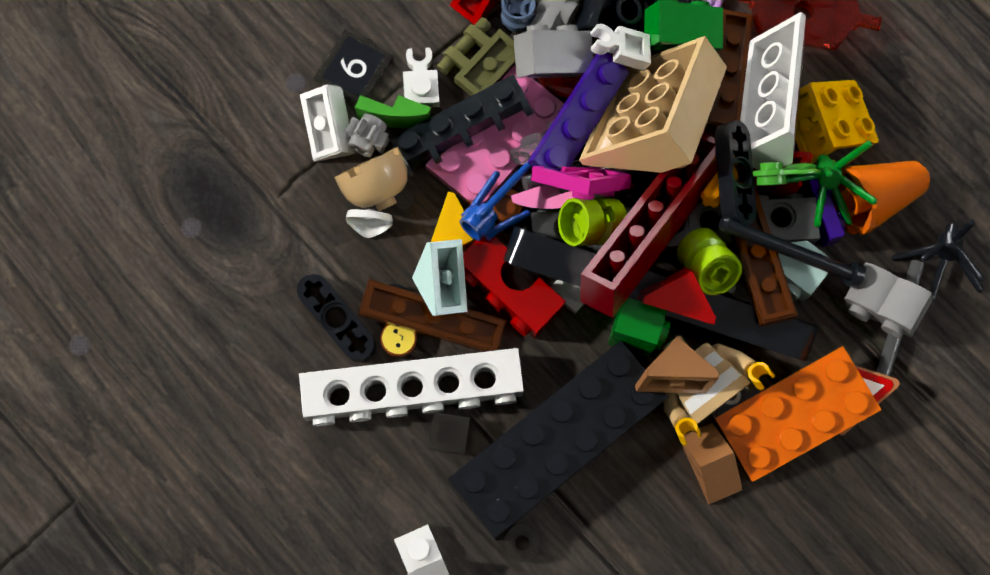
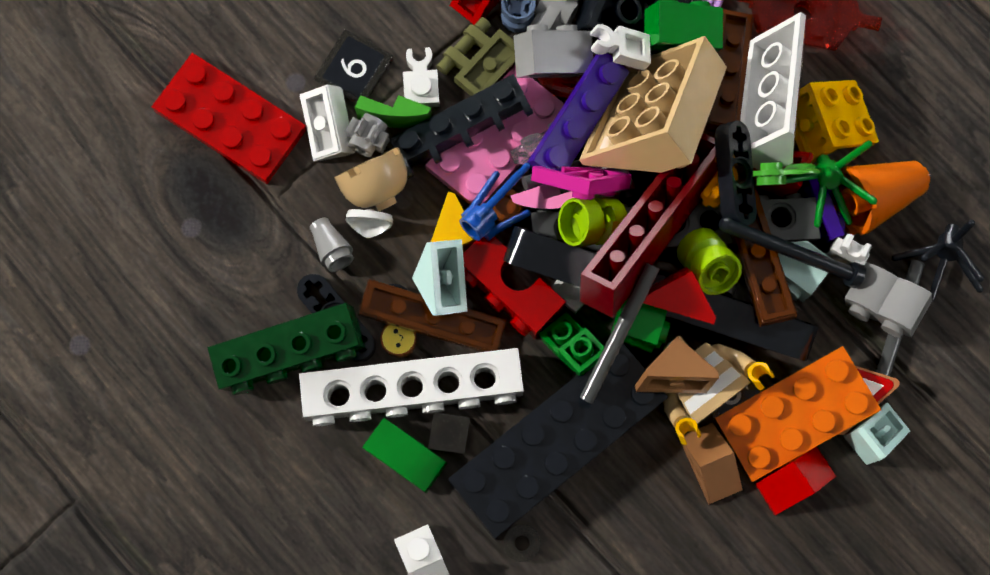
none -> red plate [151,52,307,184]
none -> dark green brick [207,303,366,395]
none -> light grey cone [309,217,354,272]
none -> green slope [362,418,447,493]
none -> green slope [539,312,604,376]
none -> dark grey bar [580,263,660,404]
none -> red slope [755,446,837,515]
none -> white plate [825,234,872,265]
none -> light aqua slope [844,402,910,465]

